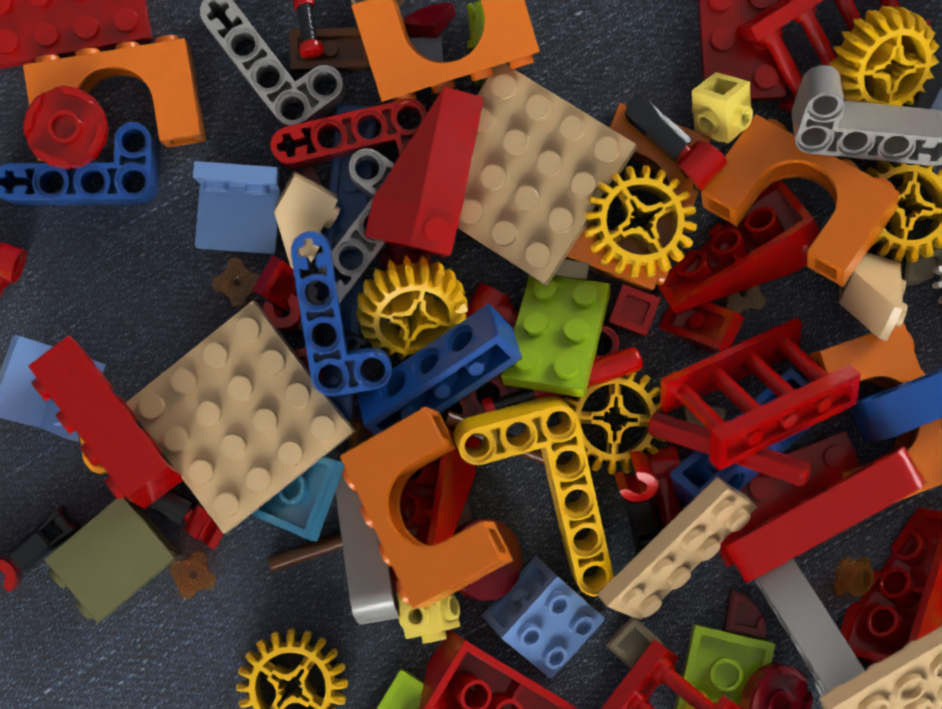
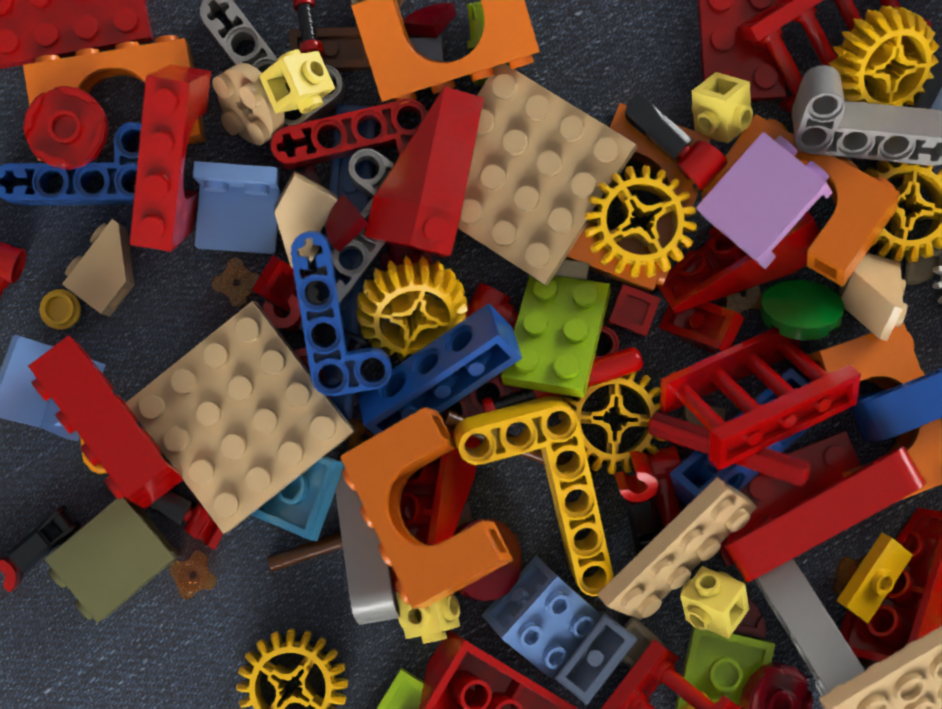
none -> yellow plate [39,289,81,330]
none -> tan slope [62,219,135,317]
none -> red arch [130,64,211,252]
none -> tan plate [212,63,285,145]
none -> light yellow brick [259,49,335,114]
none -> dark red tile [326,194,369,252]
none -> sand blue slope [555,613,637,705]
none -> light yellow brick [680,566,749,639]
none -> lavender panel [696,132,833,269]
none -> green tile [760,280,844,341]
none -> yellow plate [837,533,913,623]

